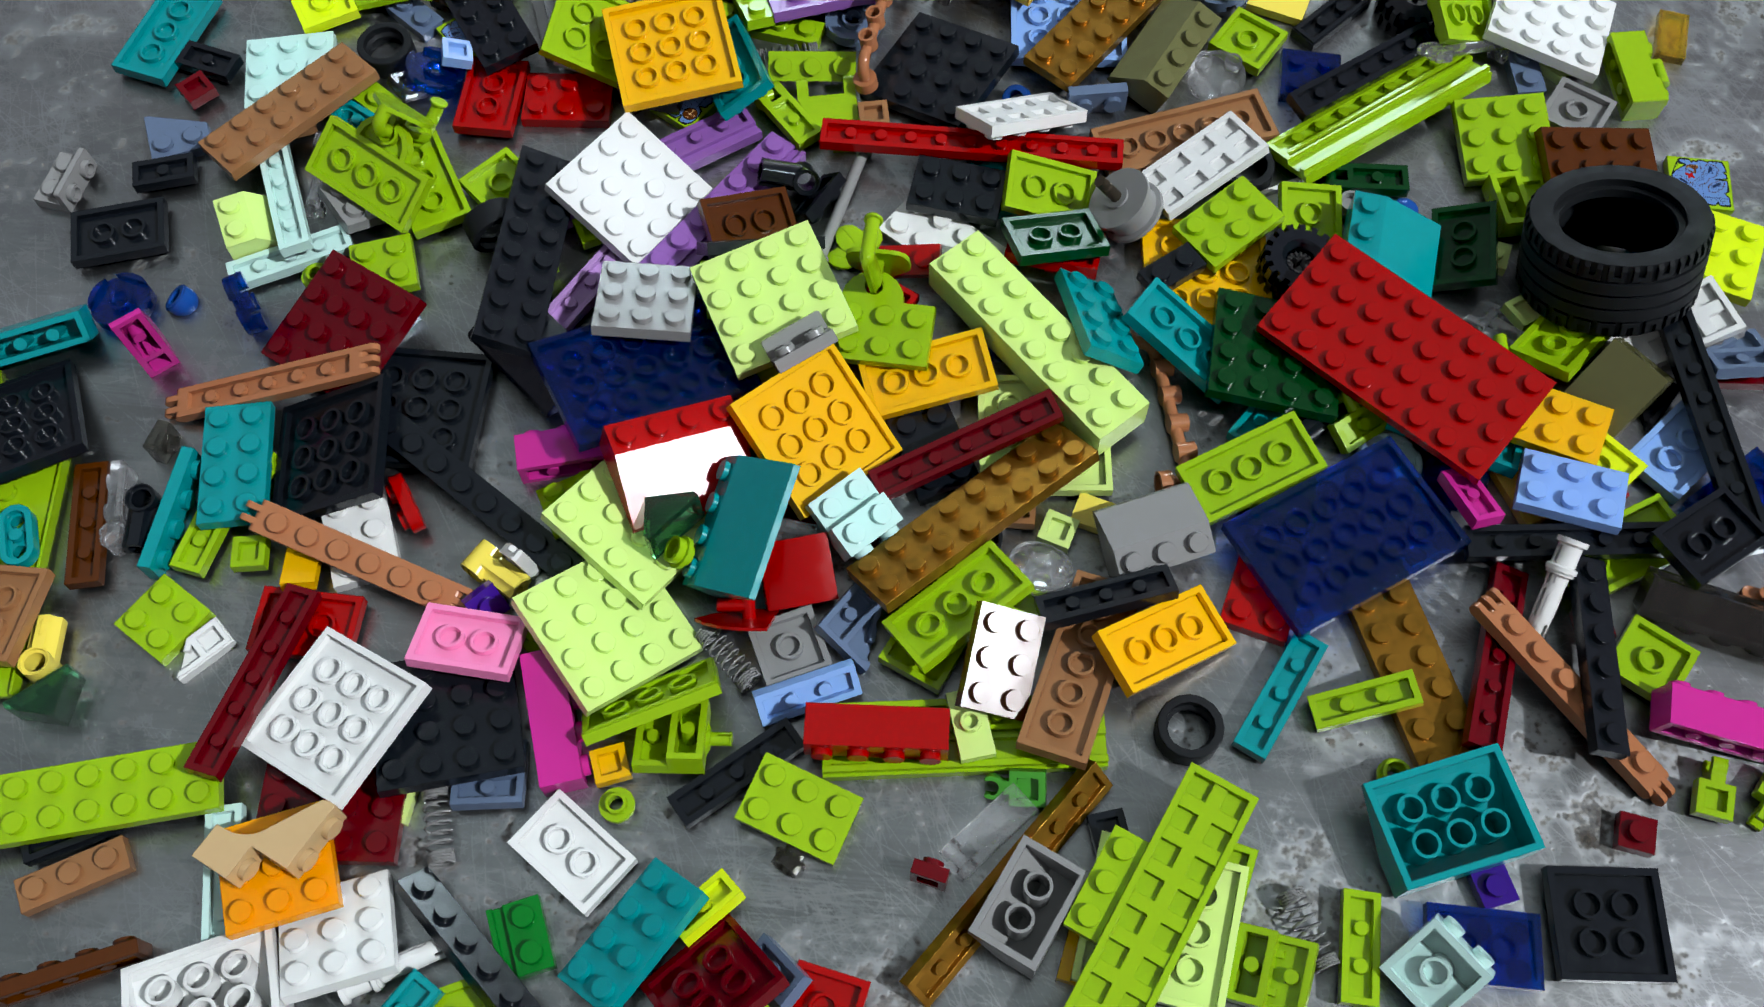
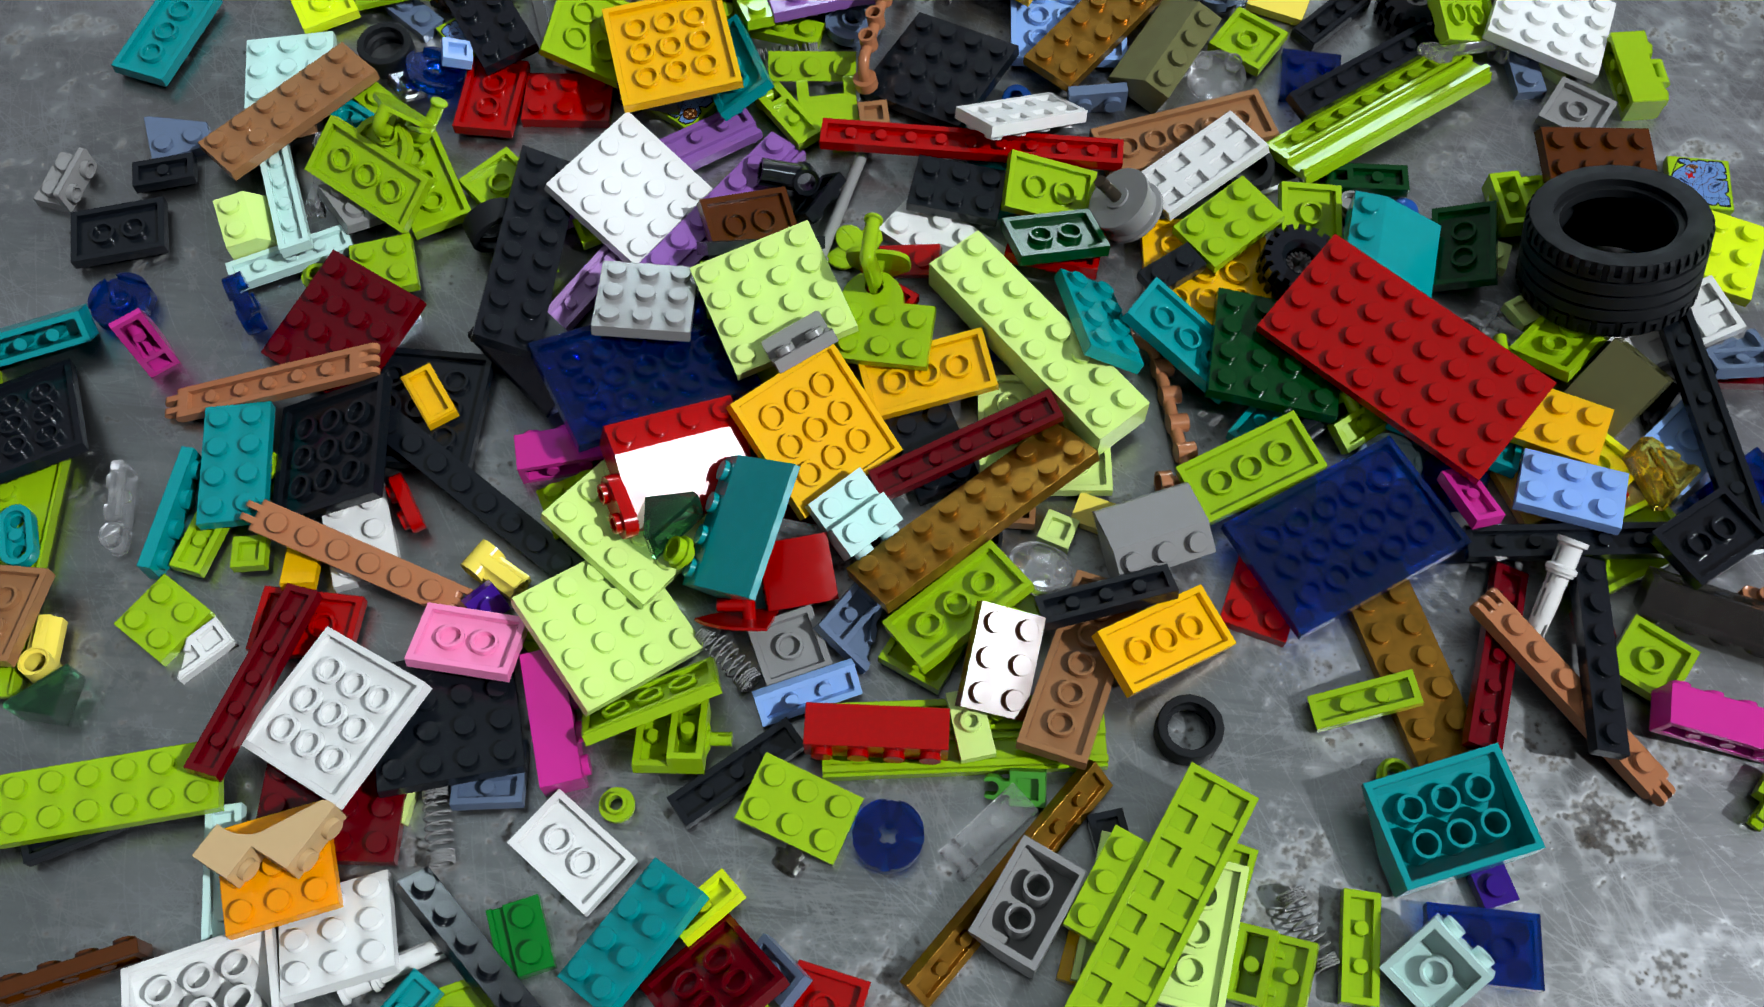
medium nougat plate [13,835,137,917] -> none
reddish brown plate [64,461,114,590] -> none
black piece [122,483,162,555] -> none
clear smoke plate [142,419,183,465] -> none
blue piece [165,284,199,316] -> none
black plate [175,40,244,84] -> none
dark red plate [175,70,219,110] -> none
white tile [499,542,541,580] -> none
yellow plate [589,742,633,788] -> none
dark red plate [910,857,950,892] -> none
teal plate [1231,628,1329,764] -> none
lime plate [1450,92,1550,187] -> none
black plate [1541,866,1678,985] -> none
dark red plate [1612,811,1658,858] -> none
clear yellow tile [1652,9,1690,65] -> none
lime plate [1689,756,1737,825] -> none
none -> yellow tile [400,362,460,431]
none -> red plate [597,473,639,539]
none -> clear blue plate [852,799,925,875]
none -> clear yellow wing [1622,437,1701,511]

